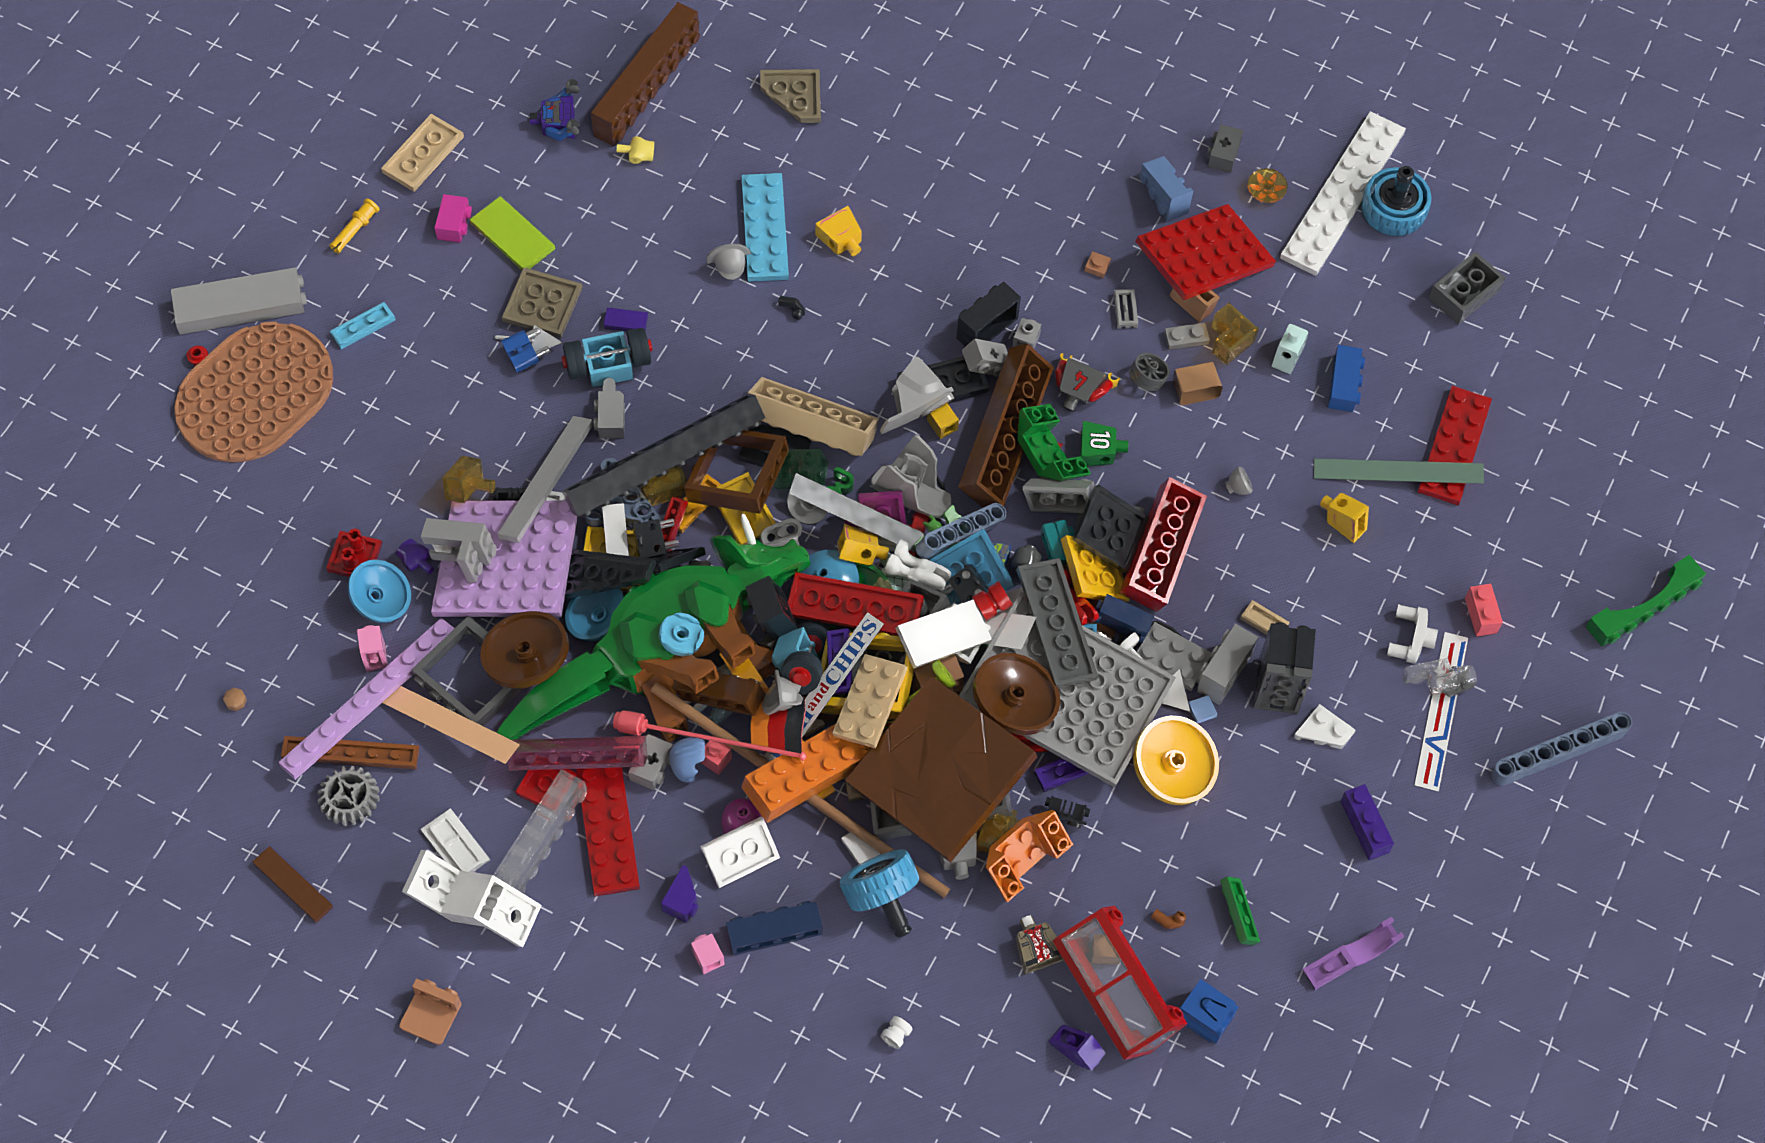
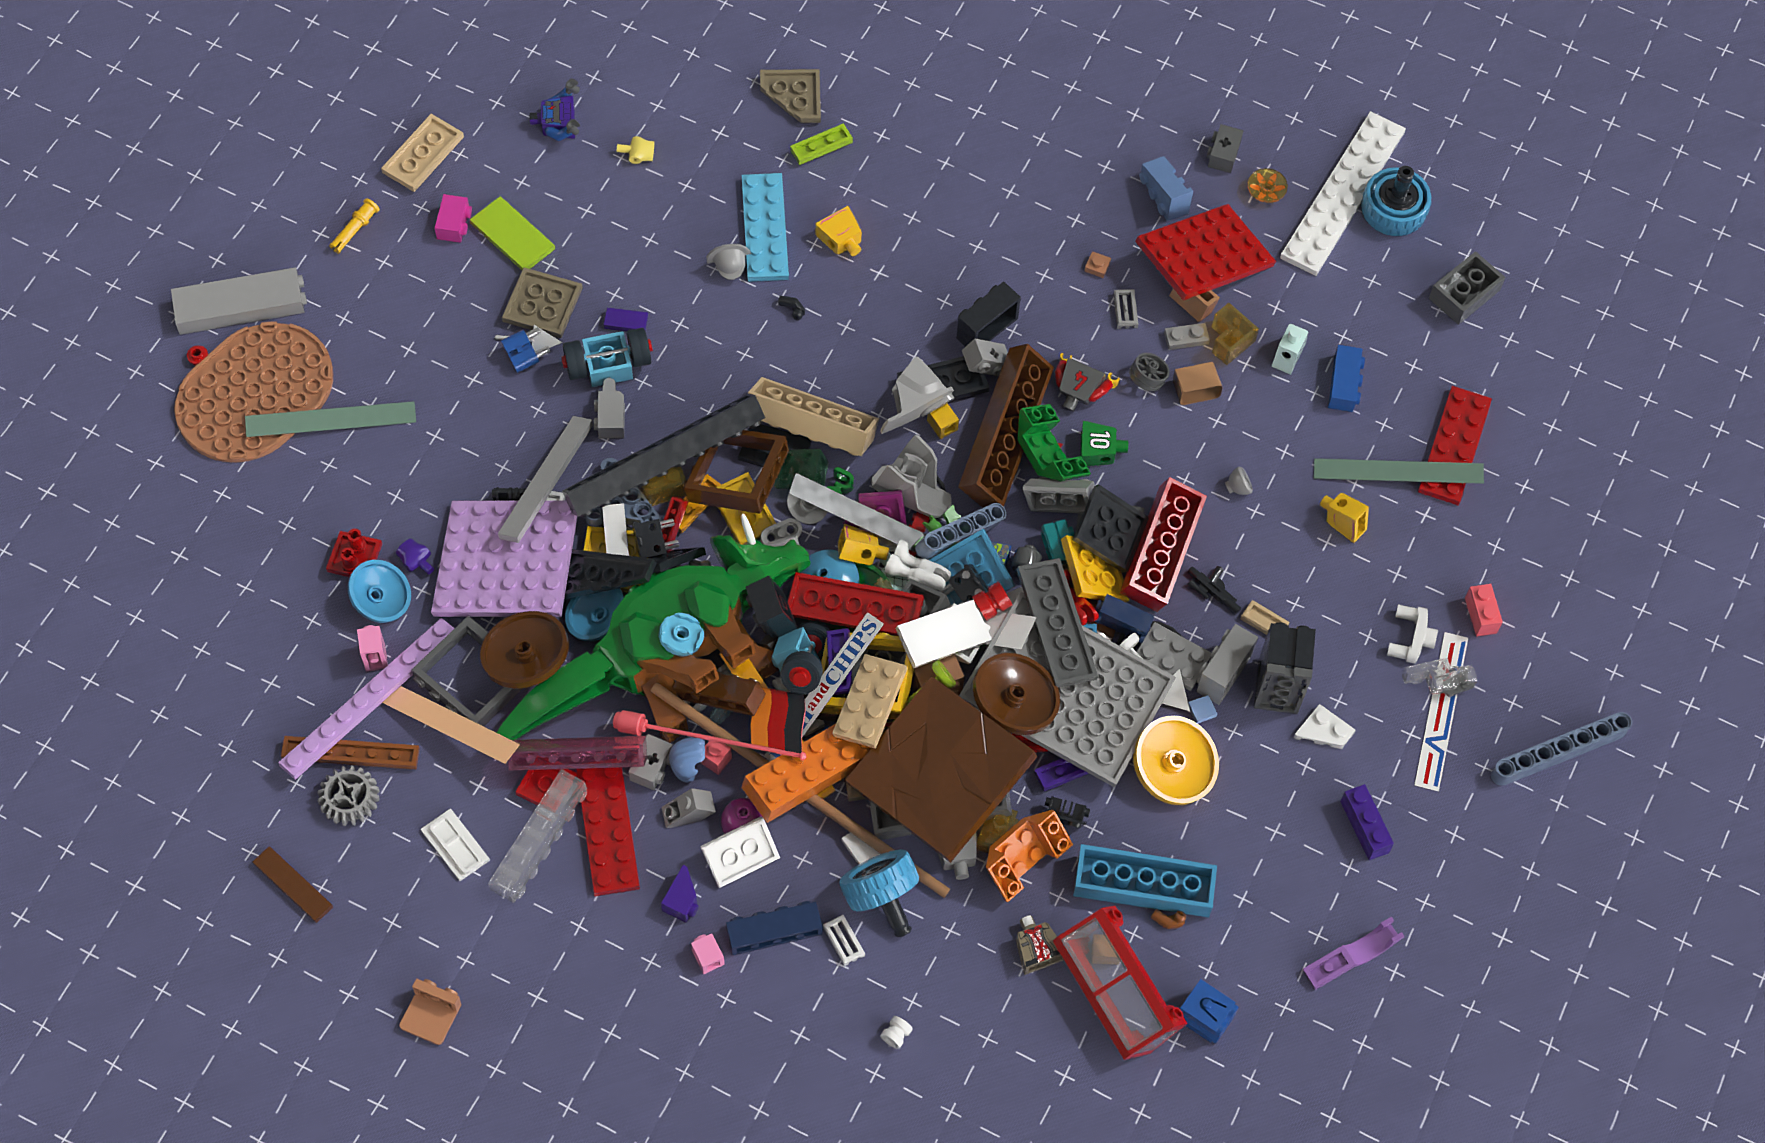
medium nougat tile [223,688,247,711] -> none
medium azure tile [330,302,395,349] -> none
white bracket [402,850,541,947] -> none
light grey brick [421,518,496,583] -> none
clear yellow brick [442,456,496,503] -> none
reddish brown brick [591,2,700,147] -> none
light grey helmet [762,670,803,715] -> none
light grey brick [1012,318,1042,349] -> none
dark purple slope [1049,1025,1106,1071] -> none
green plate [1220,876,1260,945] -> none
green arch [1586,554,1706,647] -> none
none -> sand green sticker [245,401,416,437]
none -> light grey slope [661,788,716,828]
none -> lime plate [790,123,853,165]
none -> white tile [823,915,865,966]
none -> dark azure brick [1073,844,1217,917]
none -> black piece [1187,566,1241,614]

